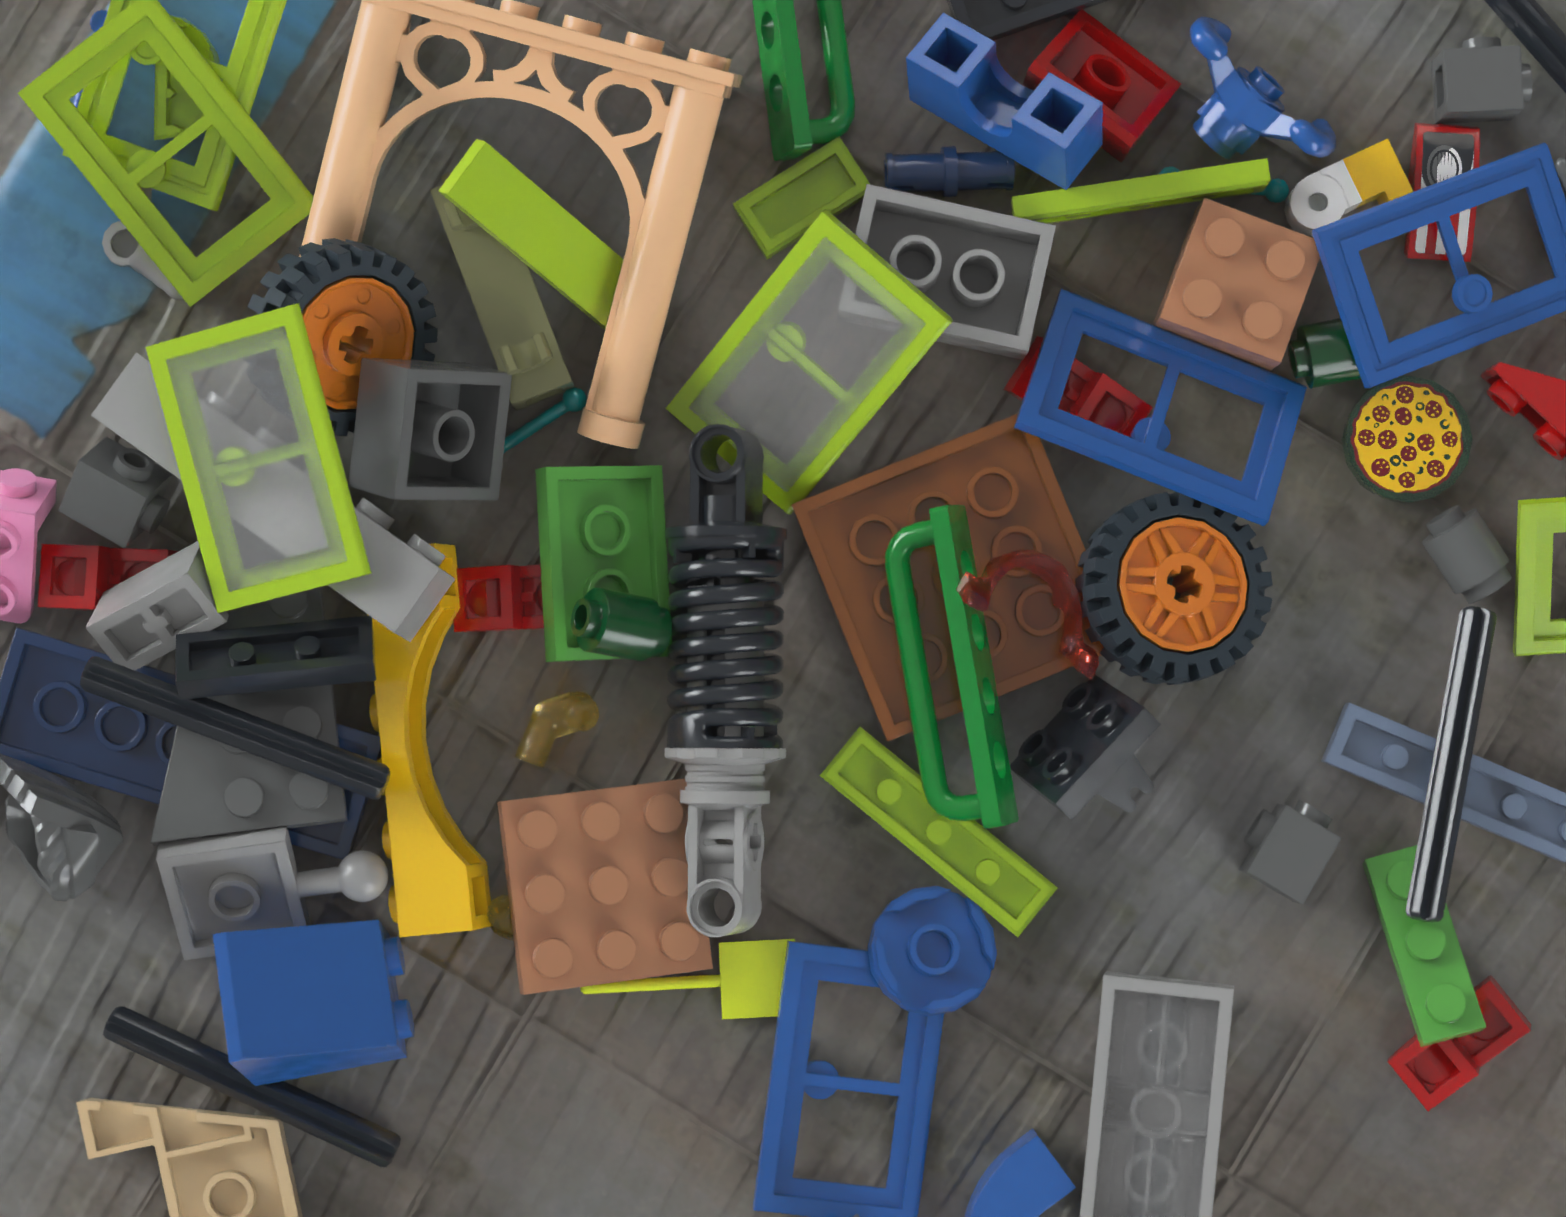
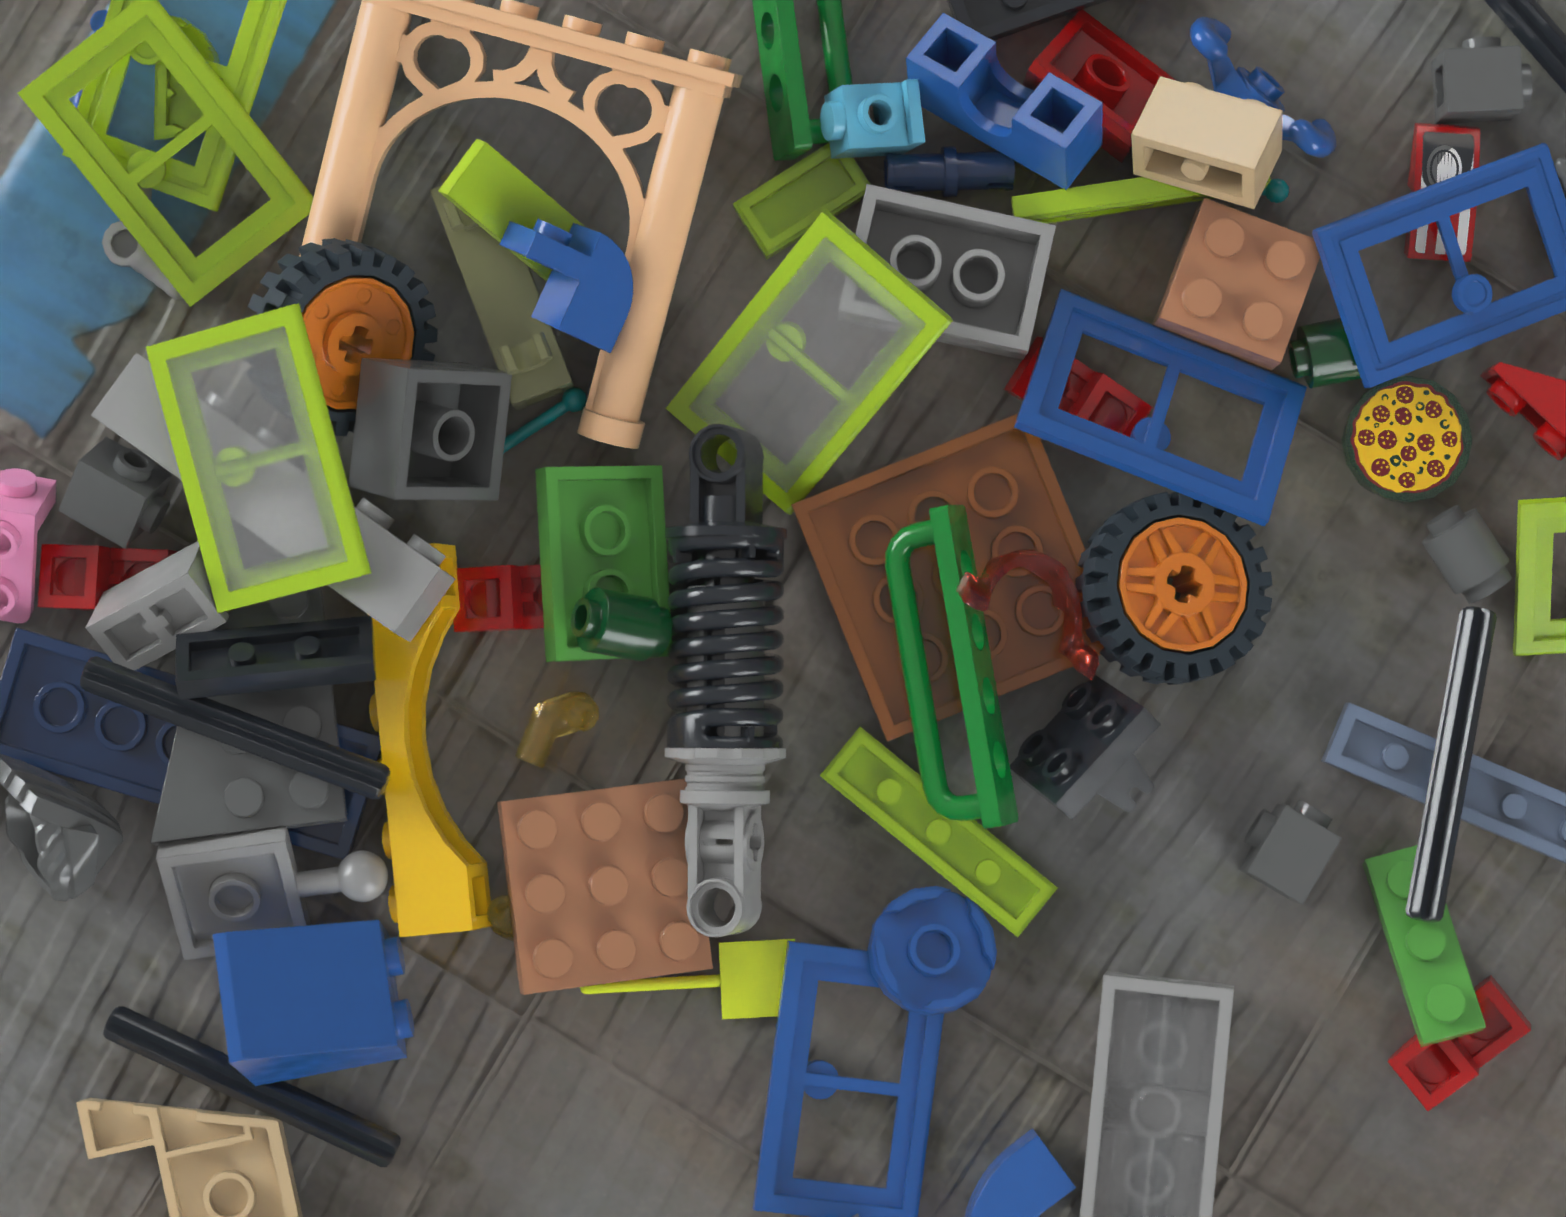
leg [1284,138,1413,237] -> none
none -> blue brick [499,219,633,353]
none -> medium azure brick [820,79,925,159]
none -> tan brick [1131,76,1283,209]

